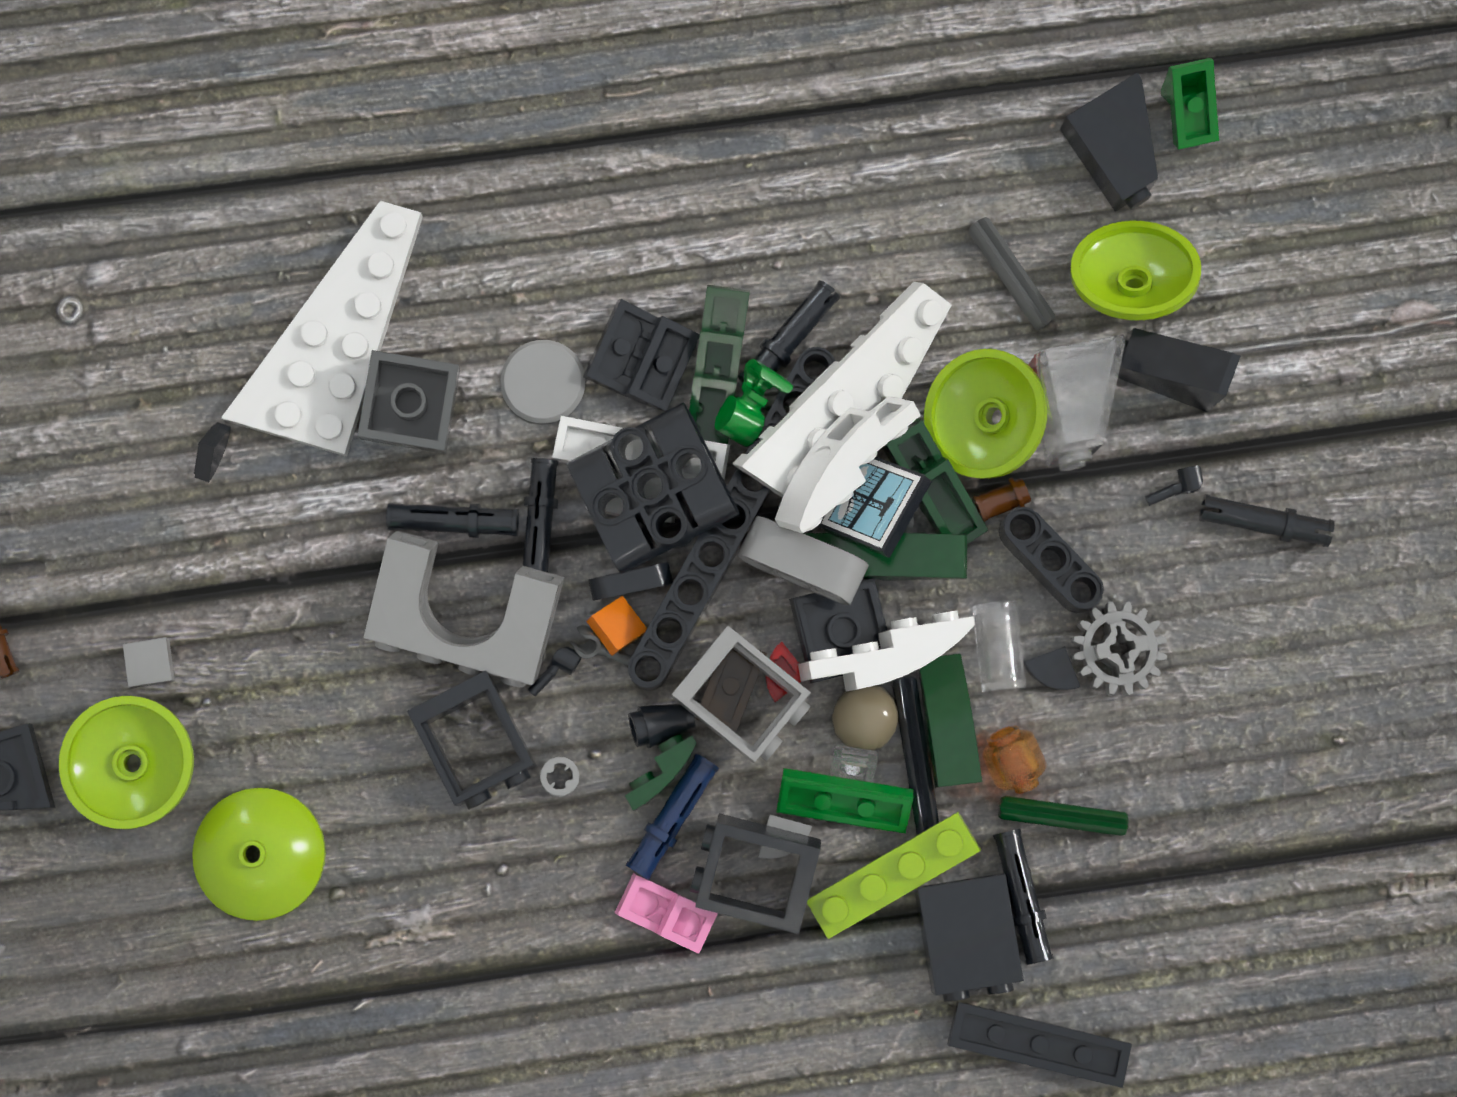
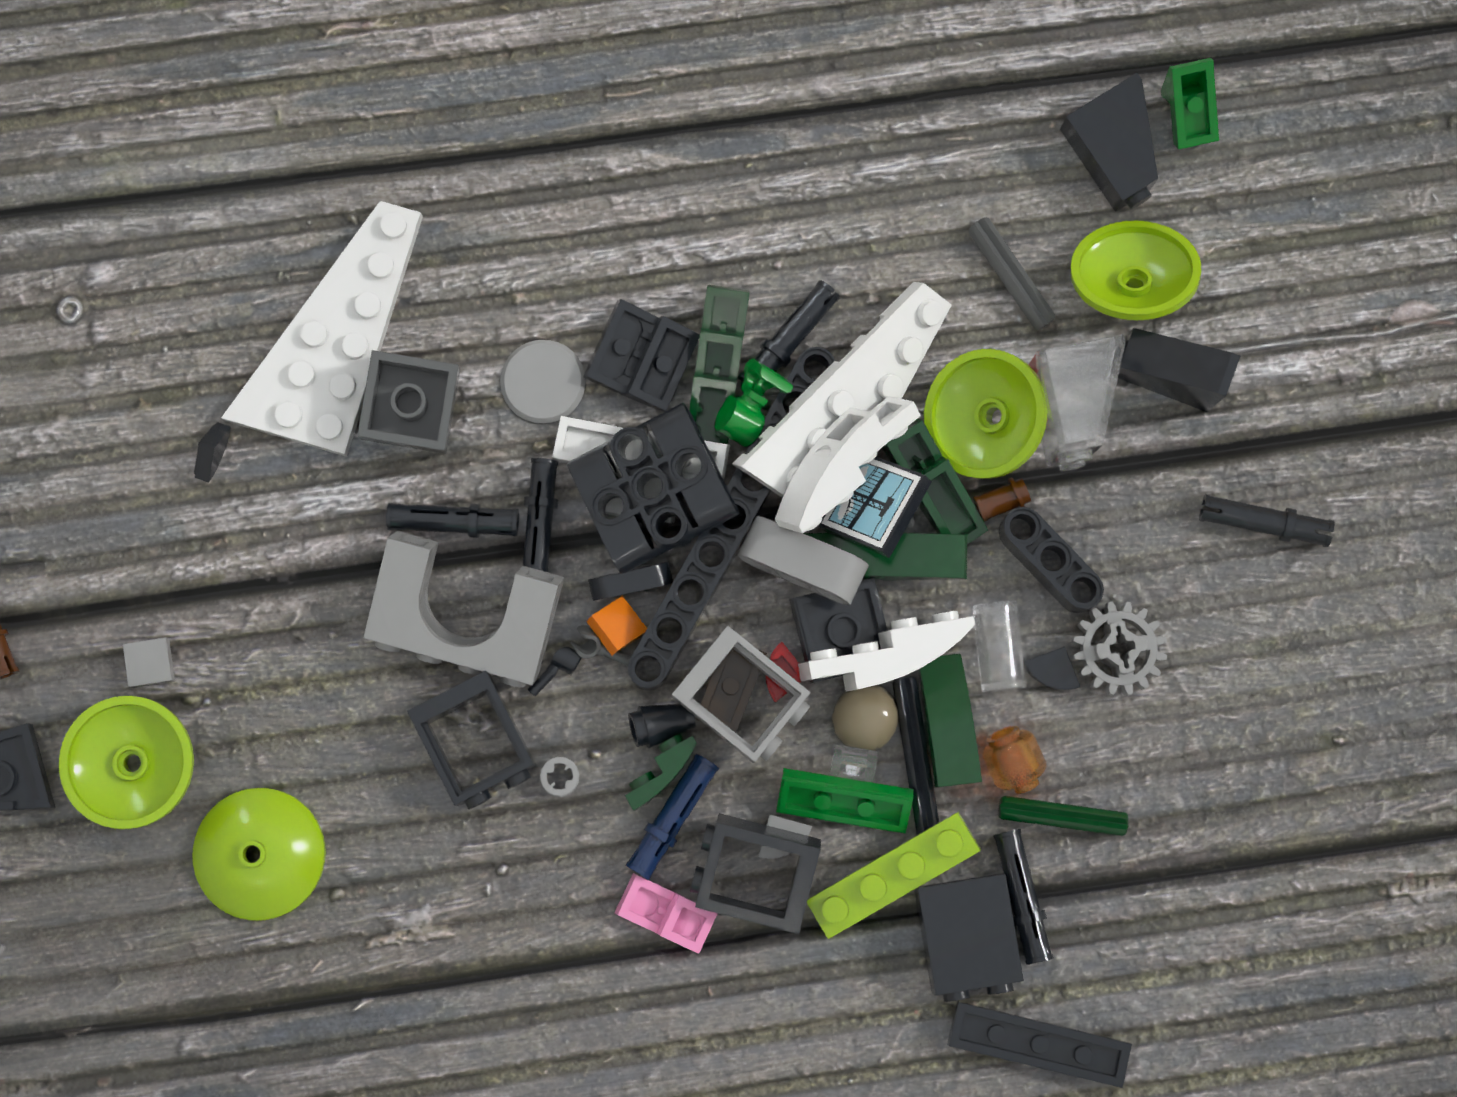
black hand [1145,466,1203,506] -> none

